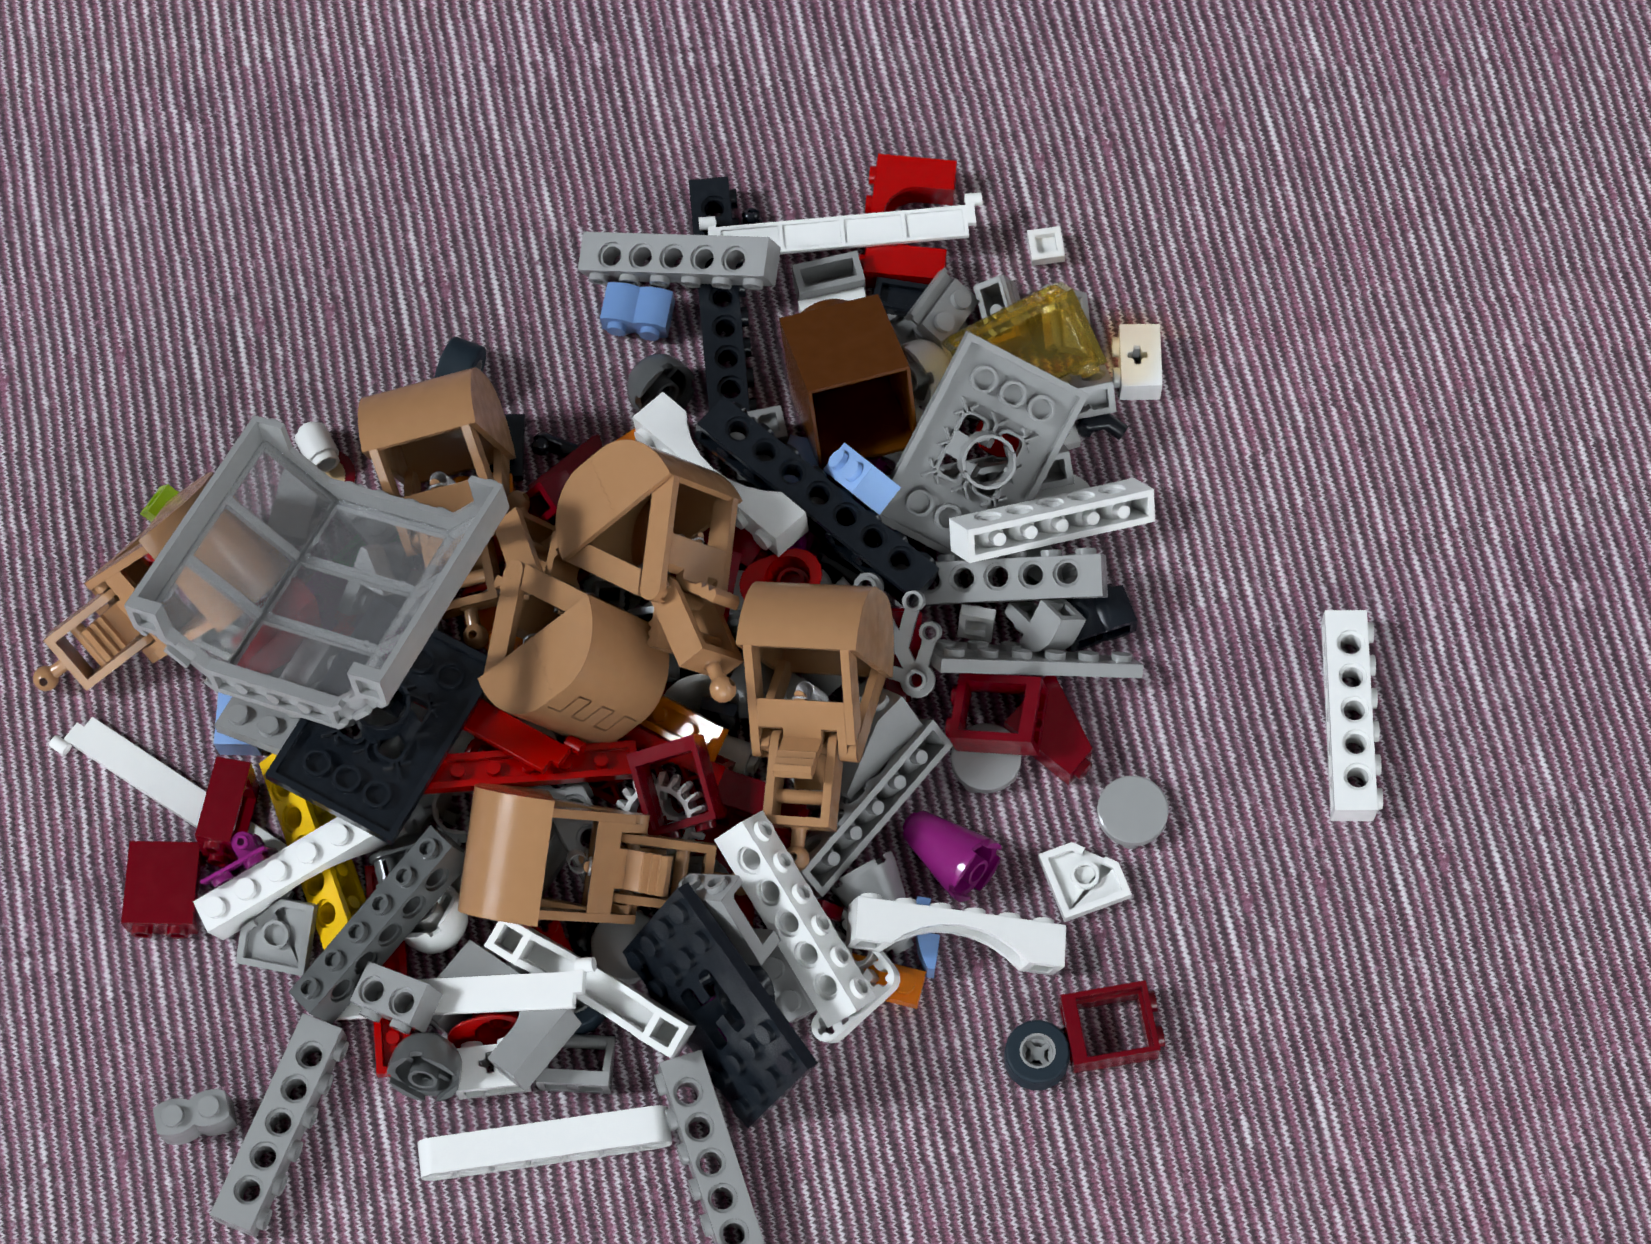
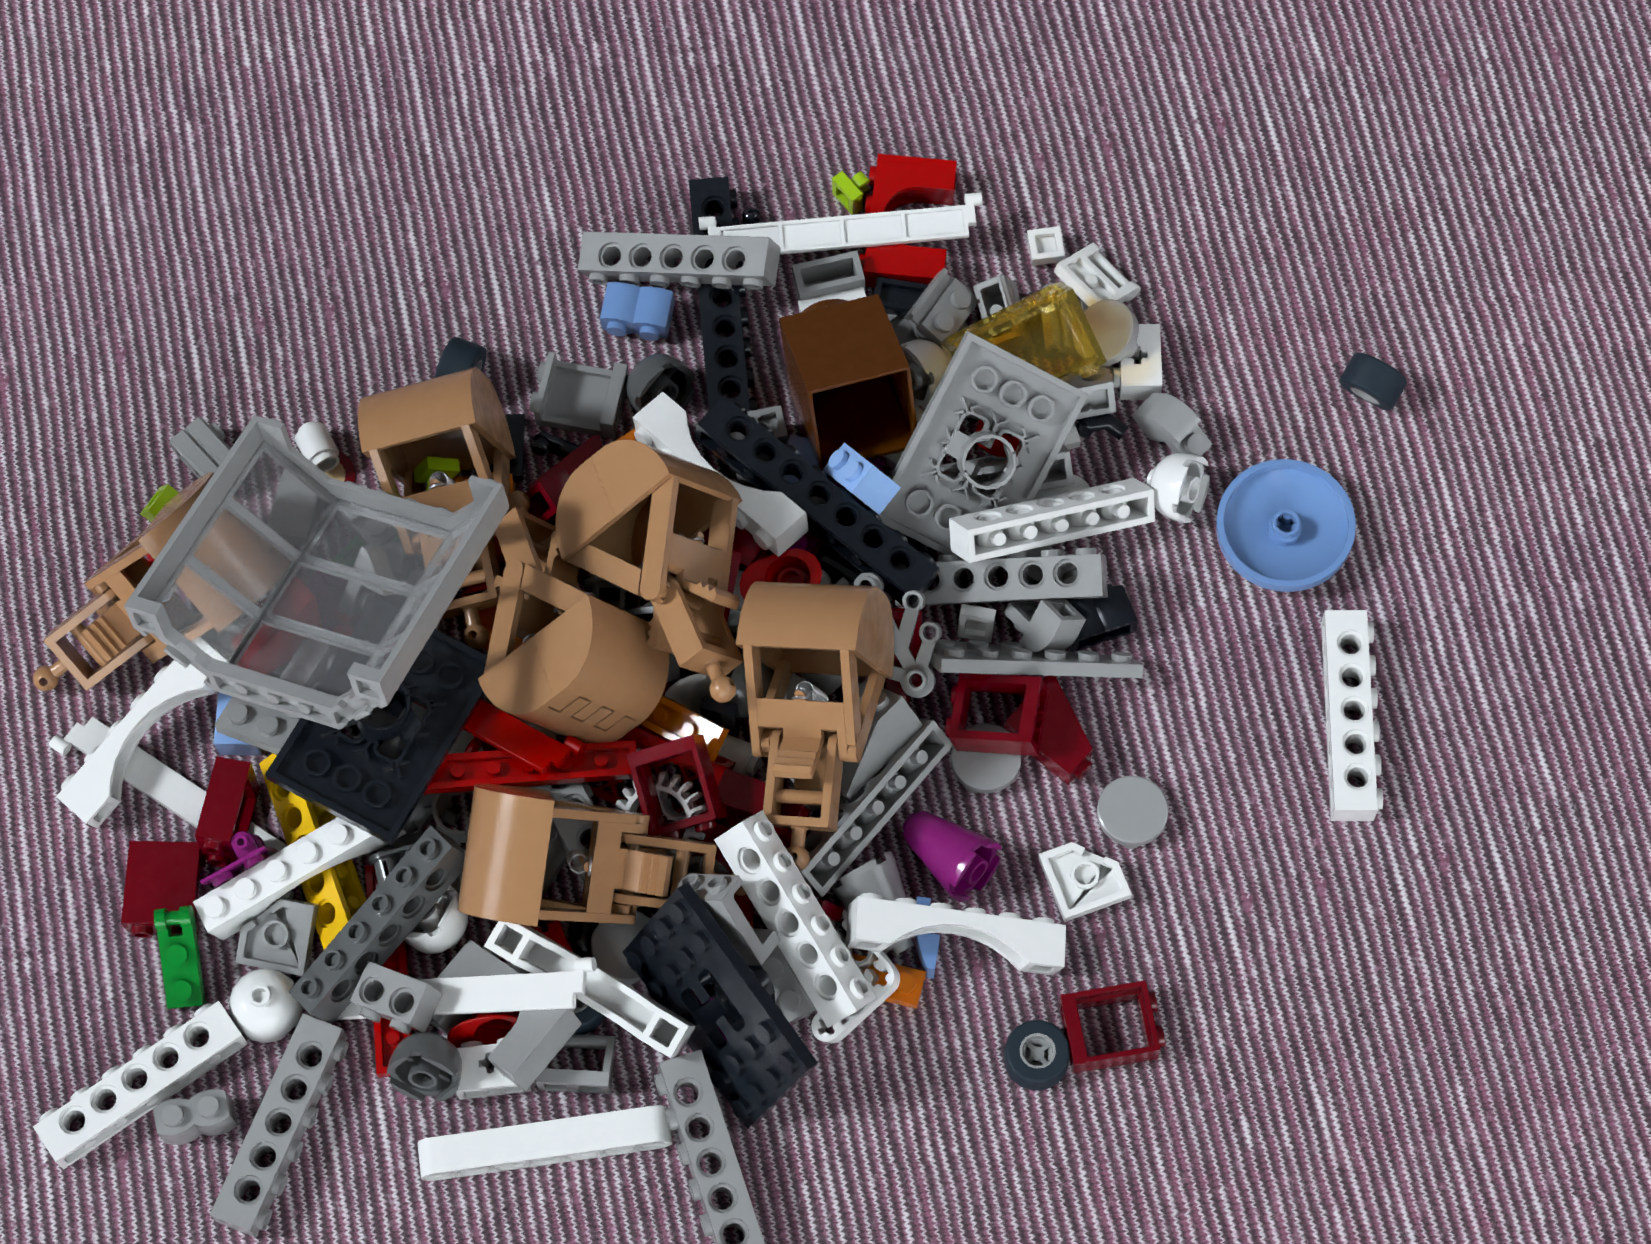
none -> white brick [33,1001,248,1169]
none -> white arch [56,637,227,828]
none -> green plate [154,905,206,1009]
none -> light grey brick [169,417,248,479]
none -> white cylinder [229,968,303,1043]
none -> lime tile [414,456,460,491]
none -> light grey panel [530,352,629,439]
none -> lime tile [832,171,870,215]
none -> white plate [1054,243,1141,307]
none -> light grey tile [1073,299,1139,367]
none -> light grey brick [1131,392,1212,456]
none -> white cylinder [1146,453,1210,523]
none -> medium blue dish [1216,459,1356,592]
none -> black wheel [1339,352,1407,410]

